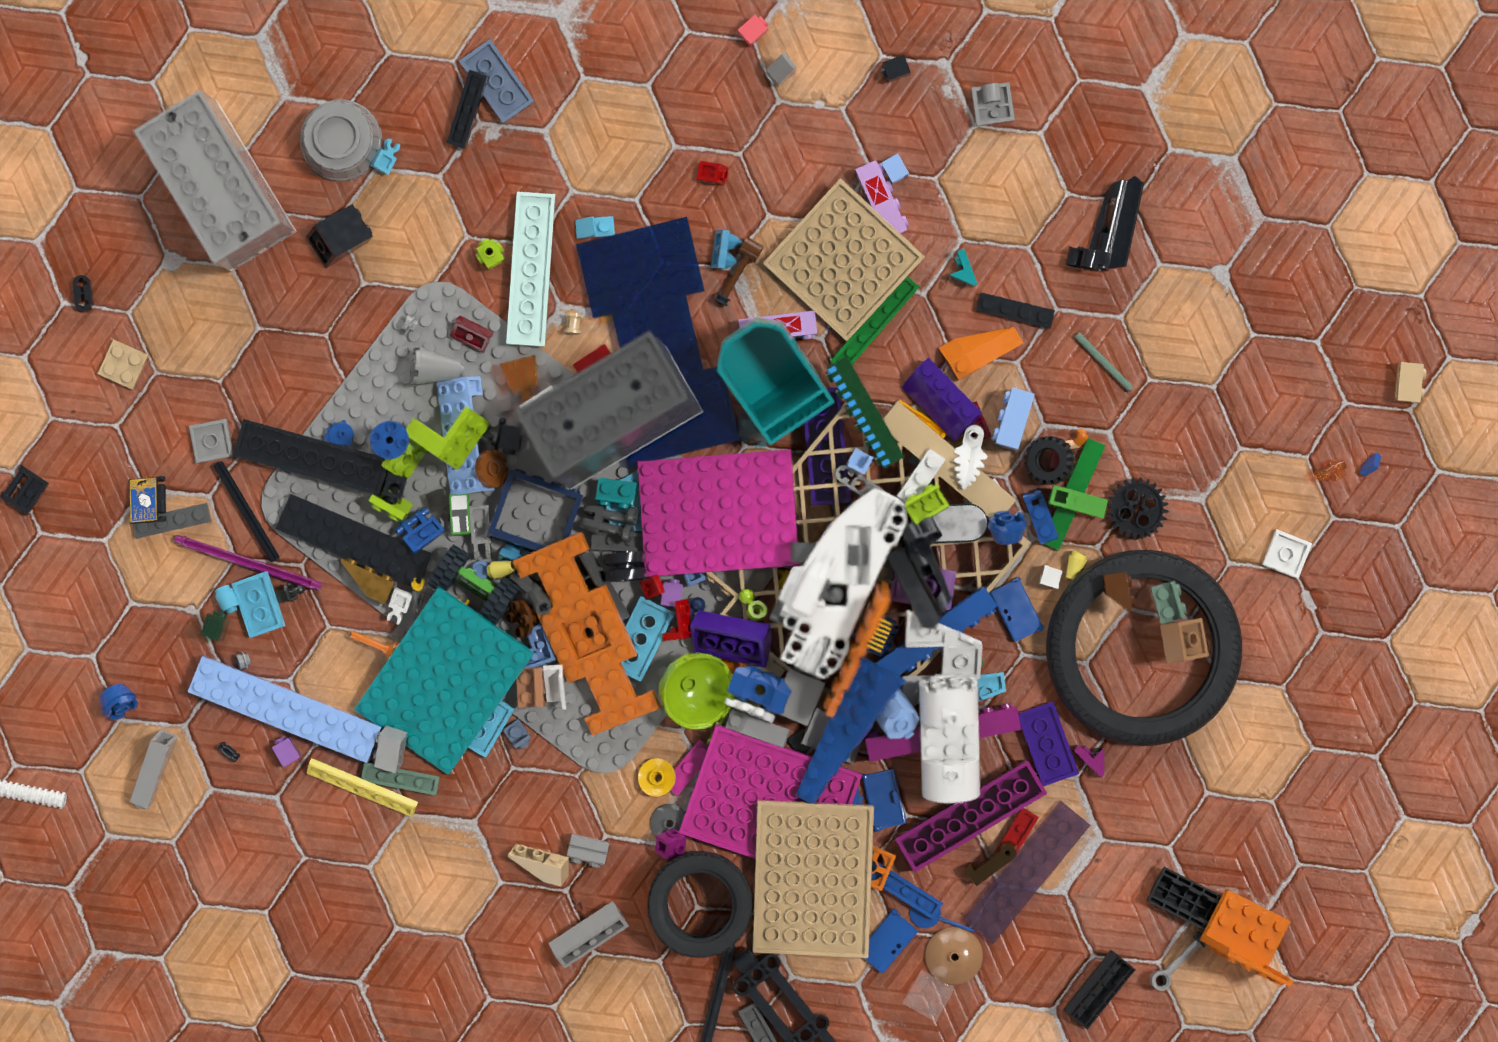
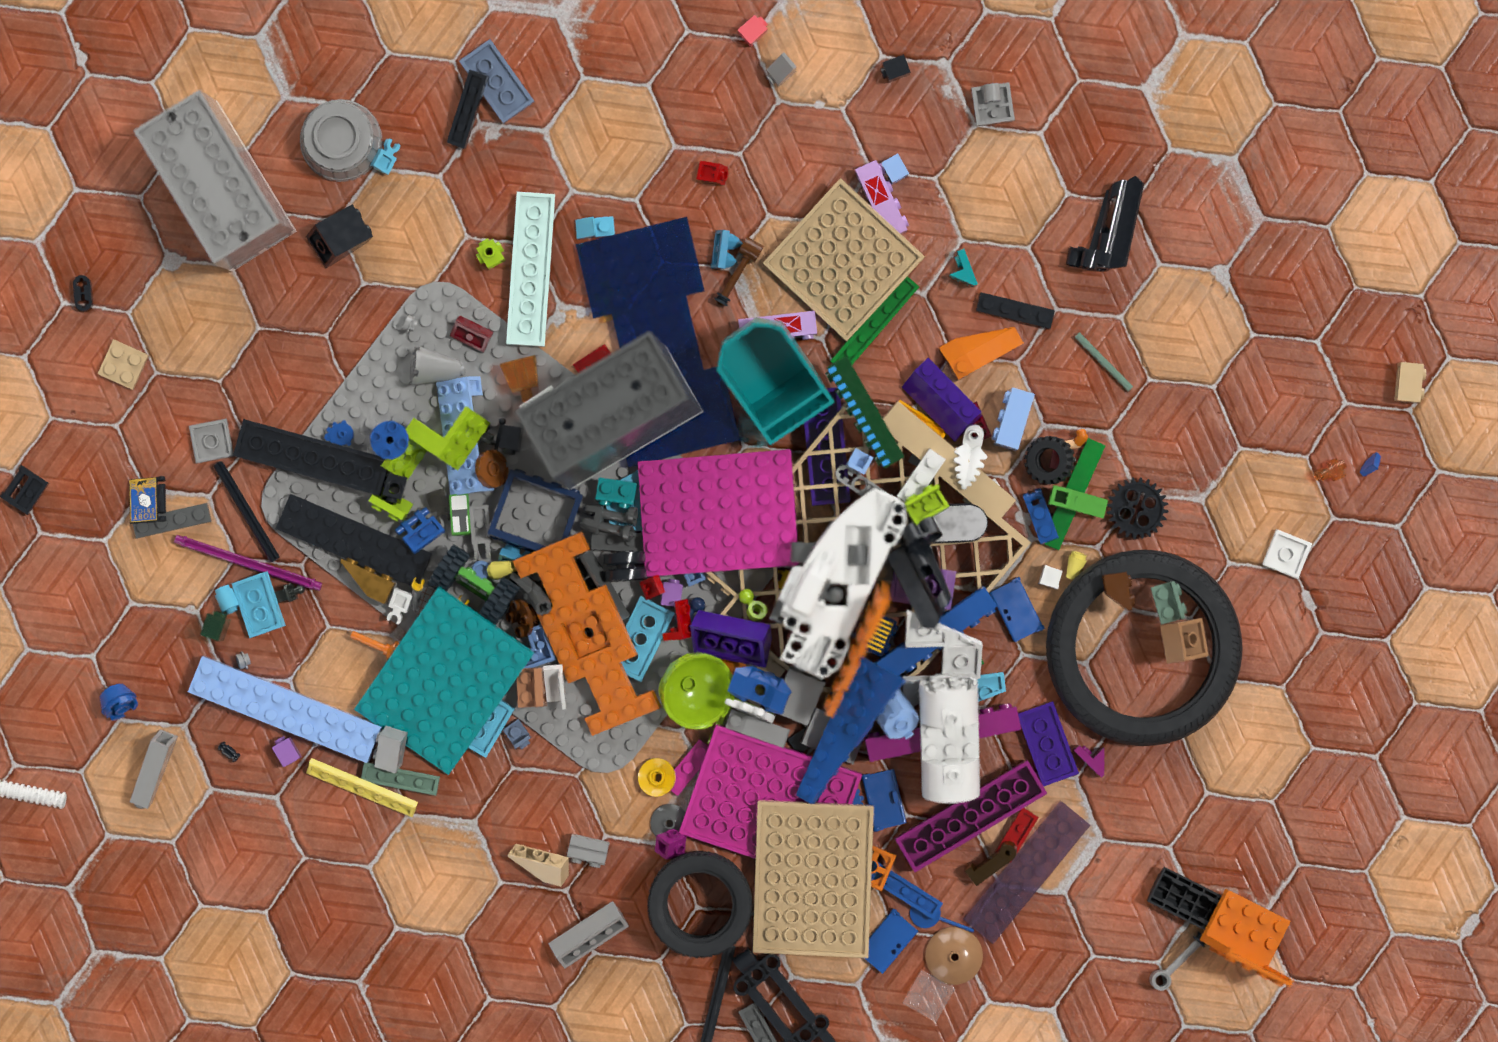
tan bush [564,313,582,334] -> none
blue cone [988,511,1026,545] -> none
black piece [1063,950,1136,1030] -> none

